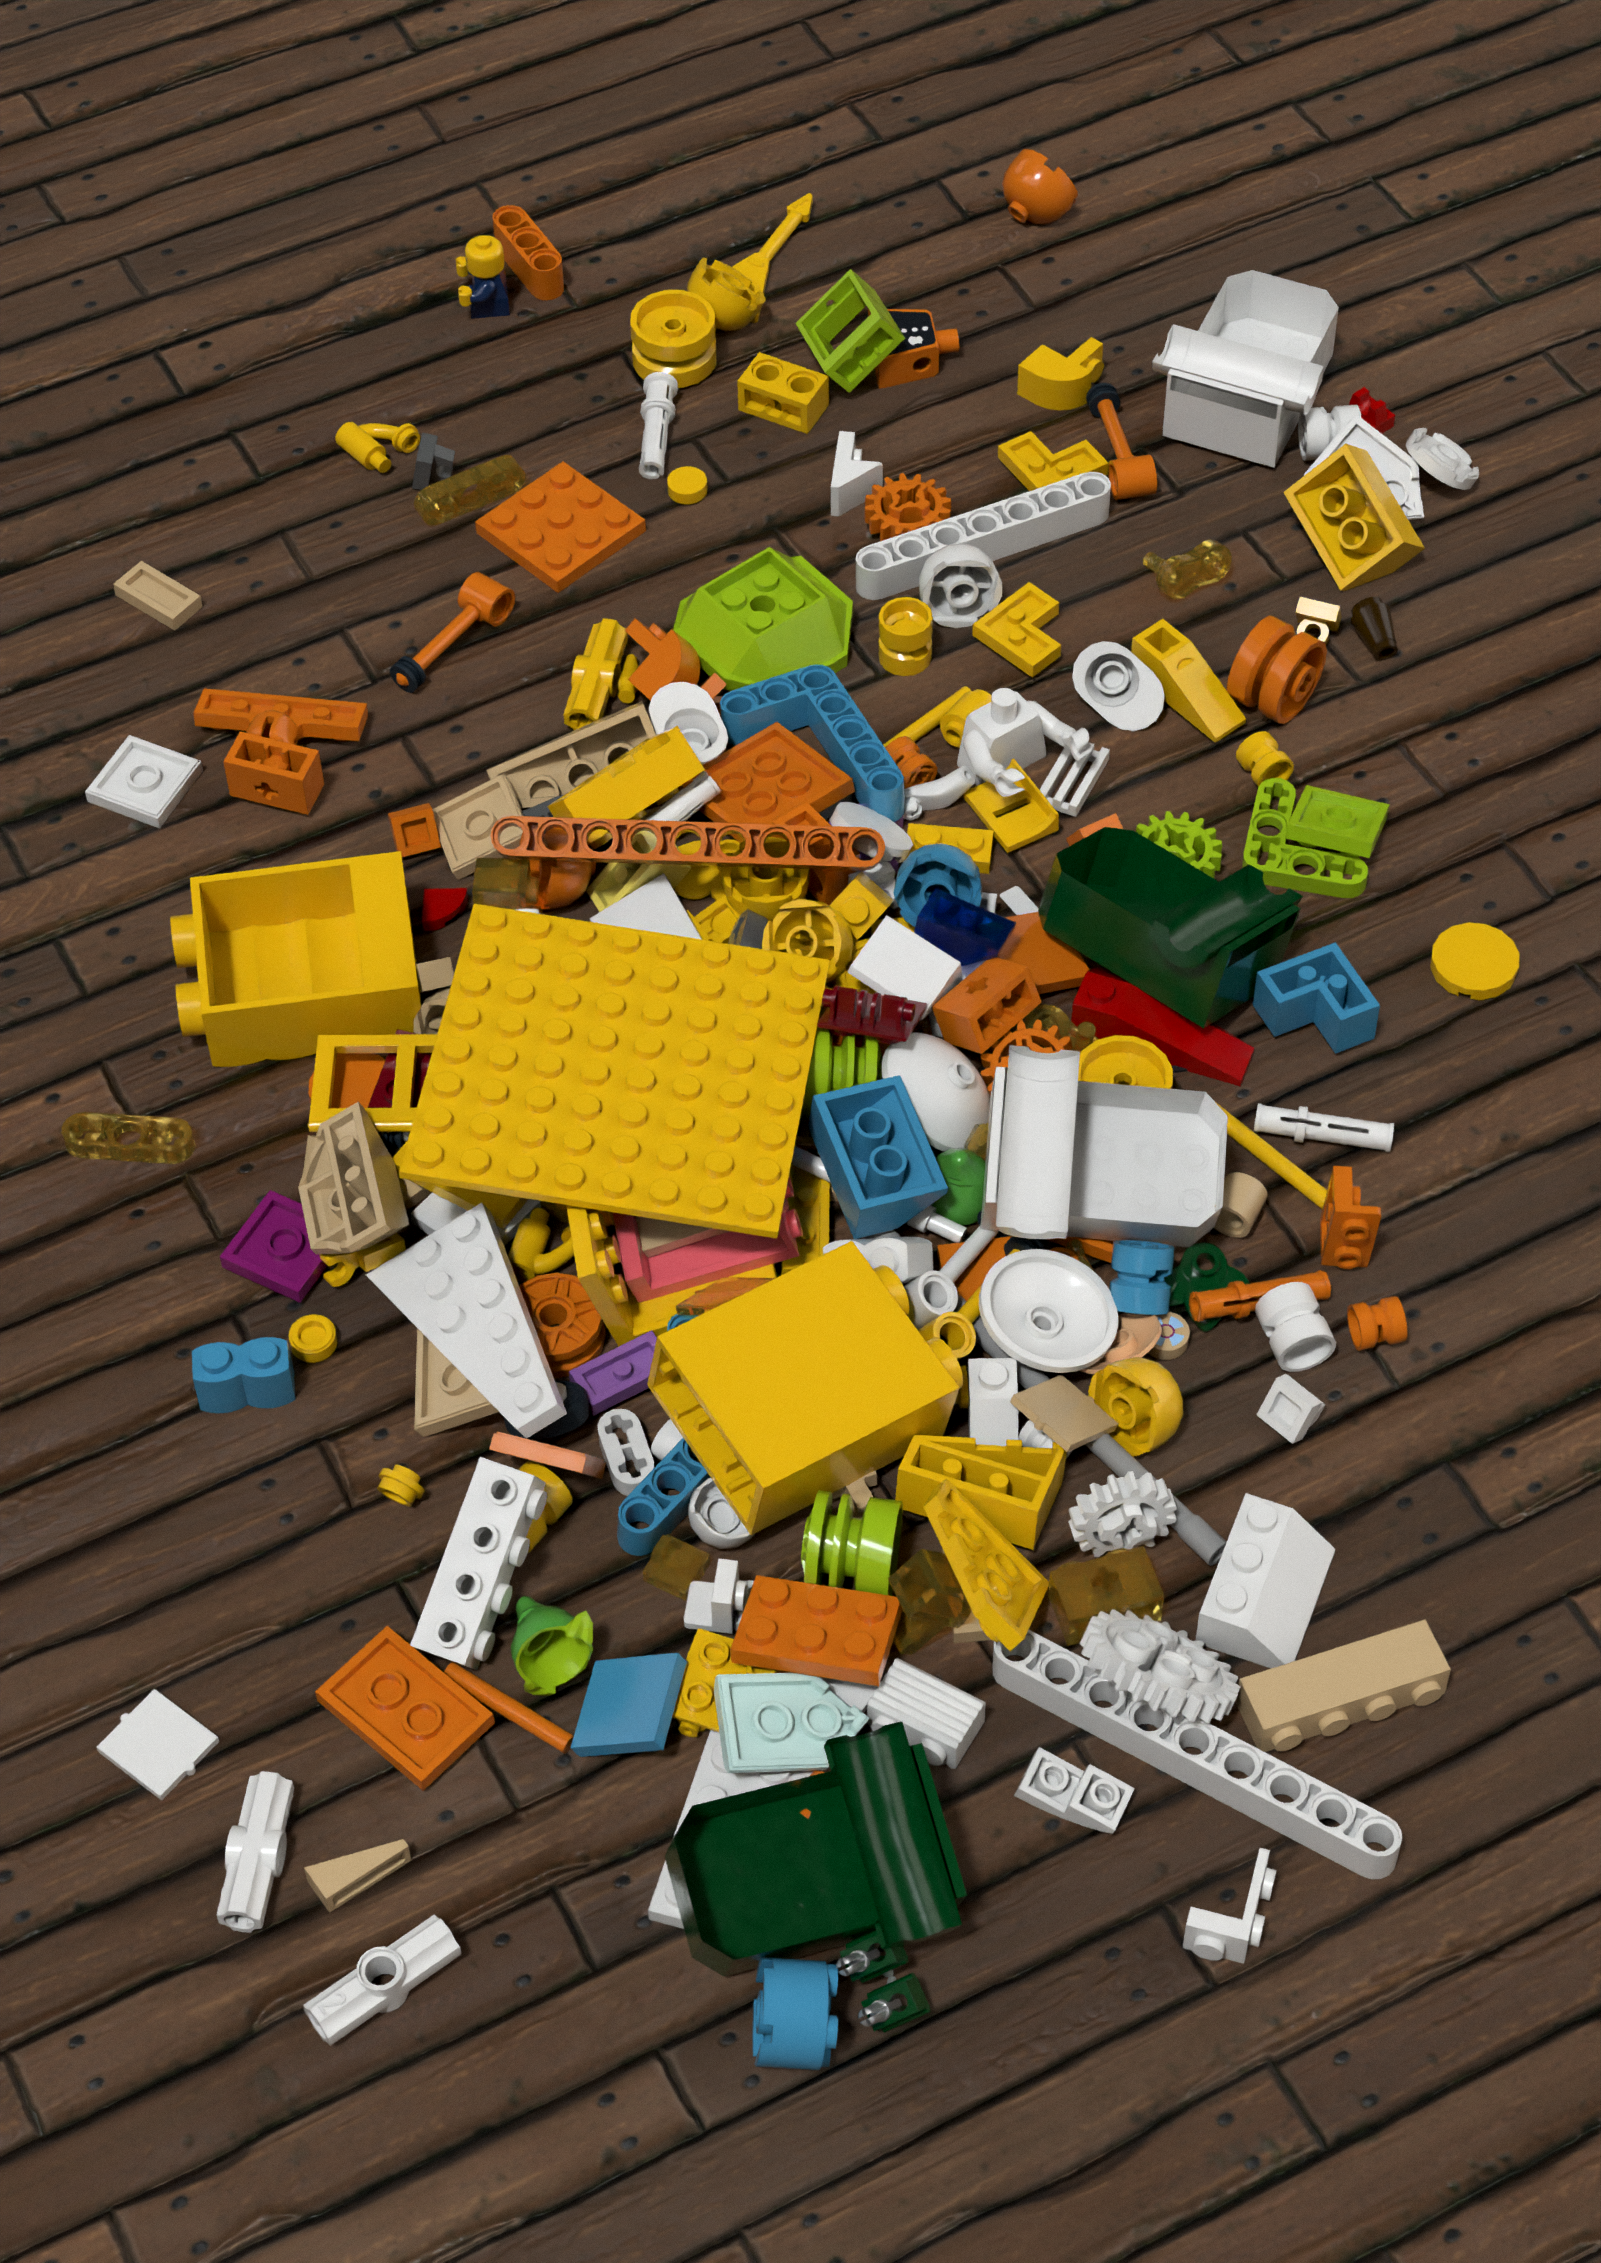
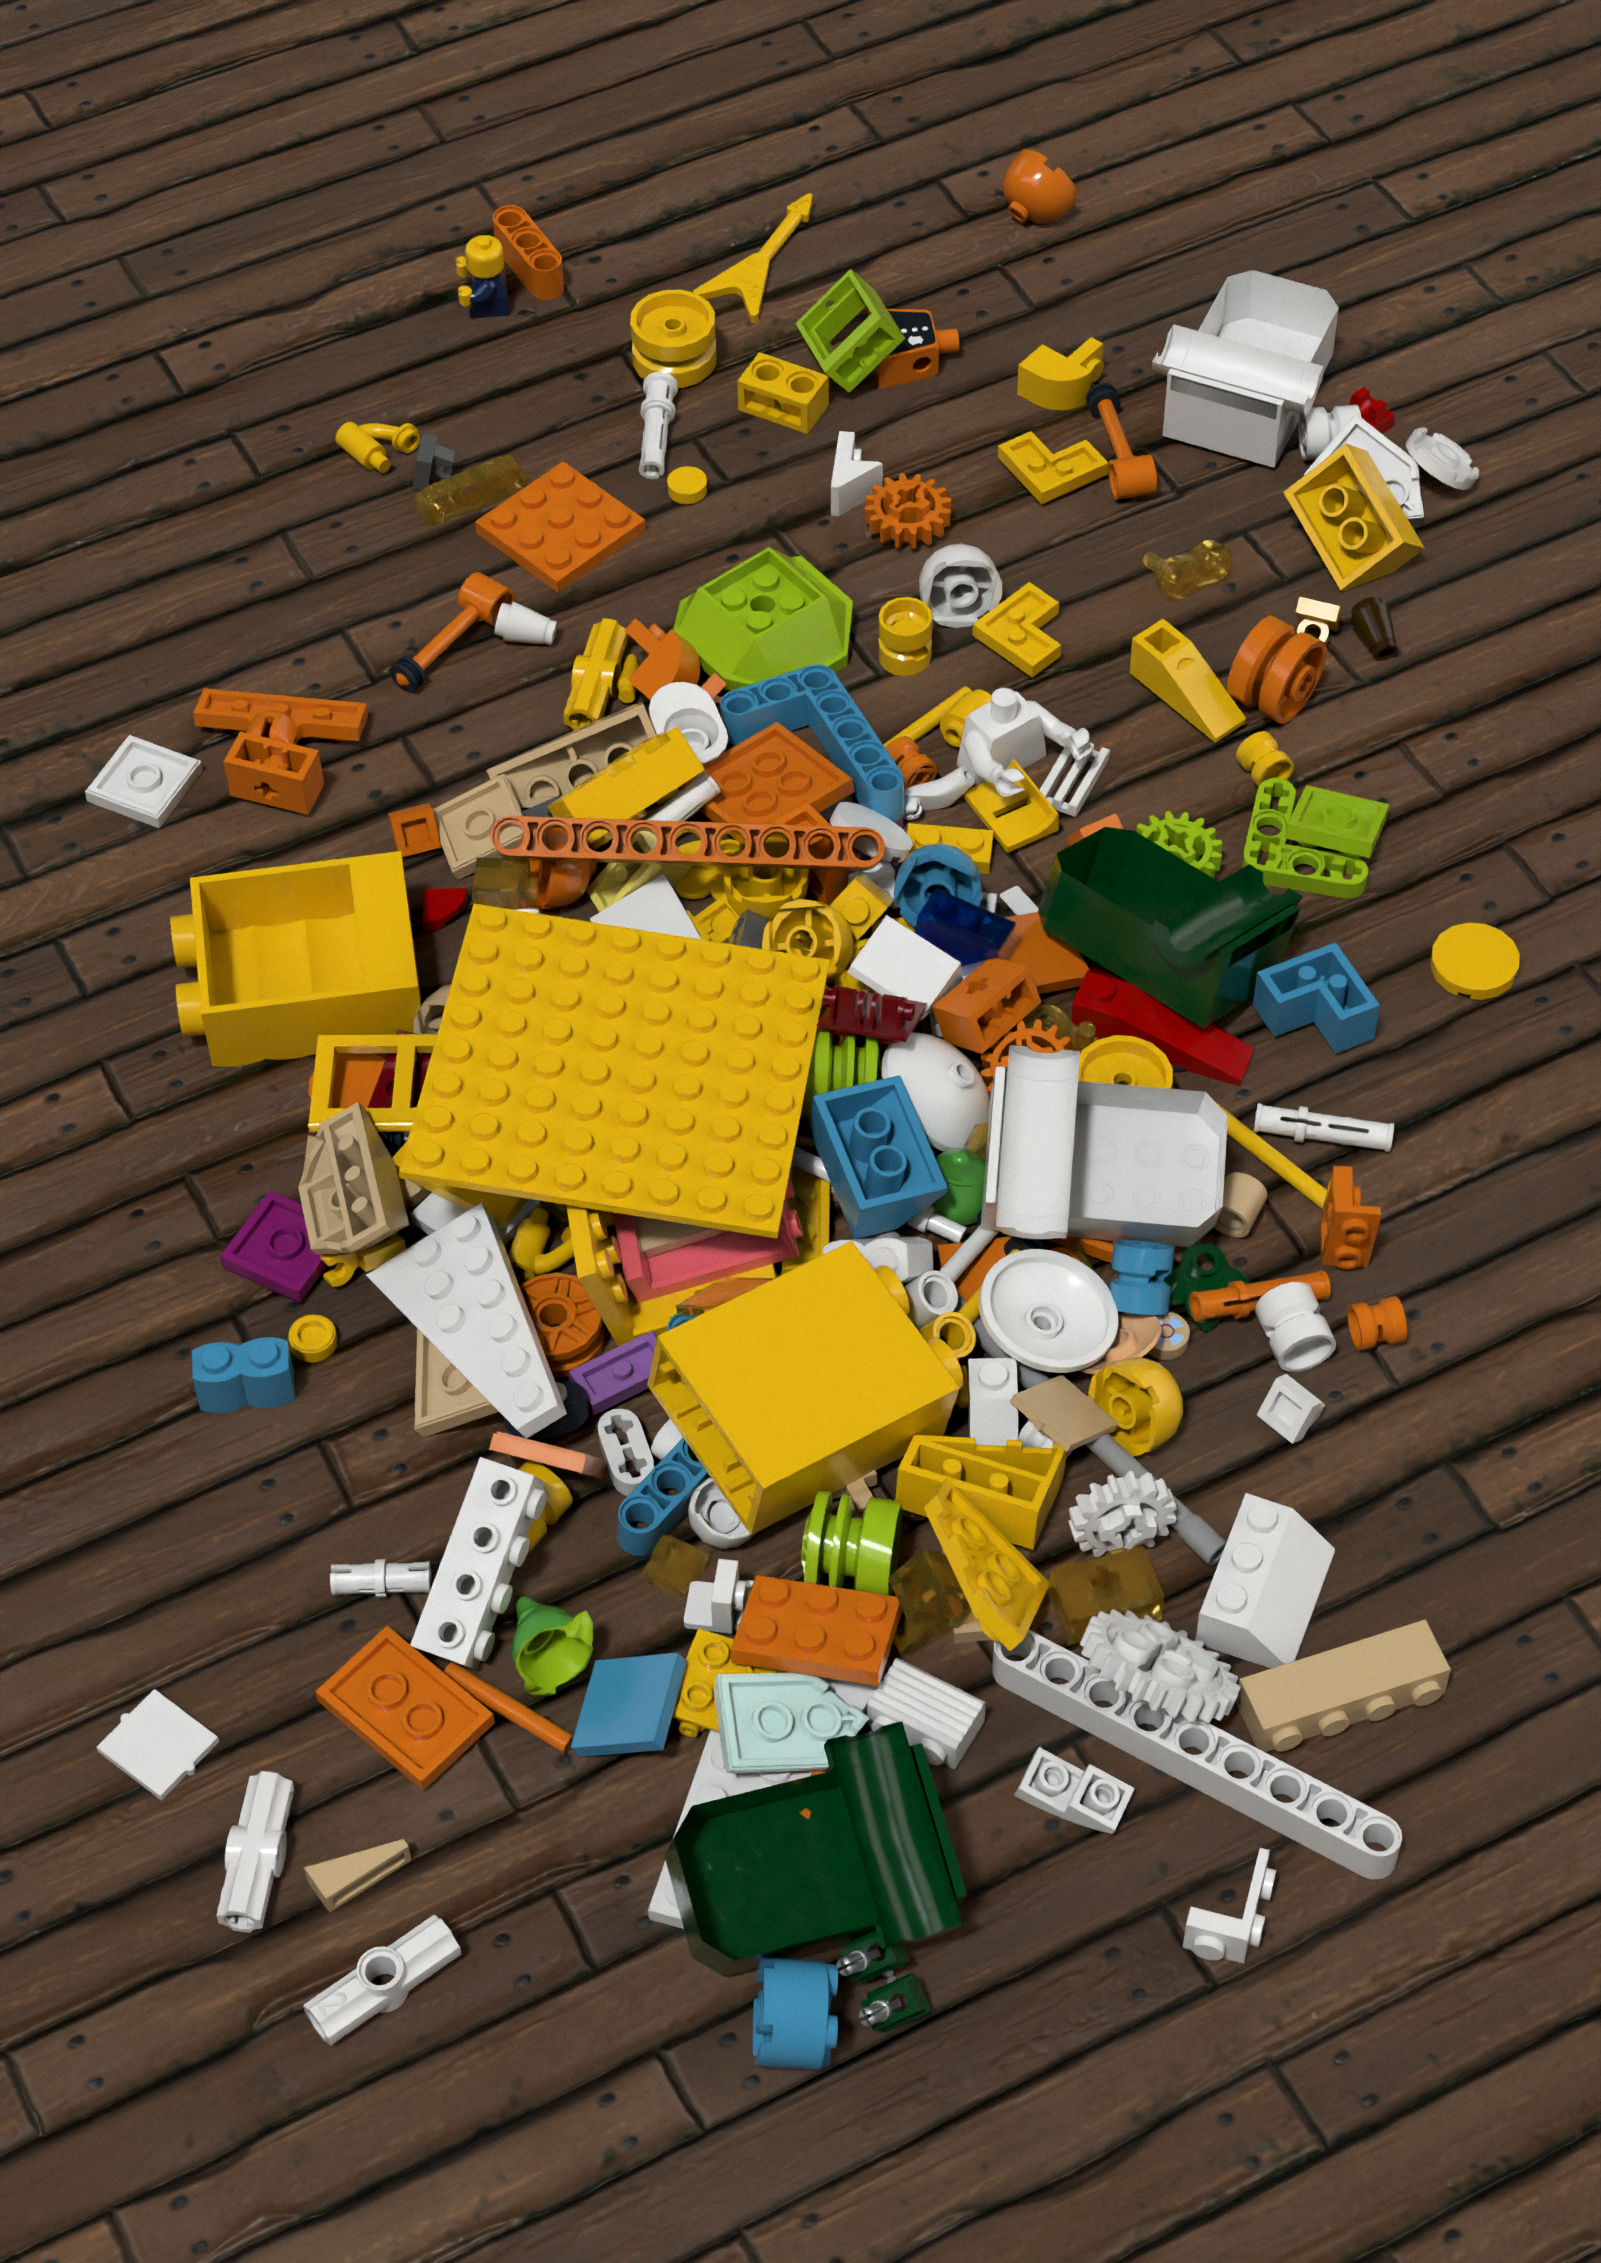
clear yellow beam [61,1112,195,1164] -> none
tan tile [113,561,203,631] -> none
yellow plate [377,1464,425,1507] -> none
tan piece [416,957,454,993] -> none
yellow cylinder [687,258,766,331] -> none
white beam [856,471,1111,600] -> none
white piece [1072,641,1165,731] -> none
none -> white pin [330,1559,432,1598]
none -> white cone [494,601,558,645]

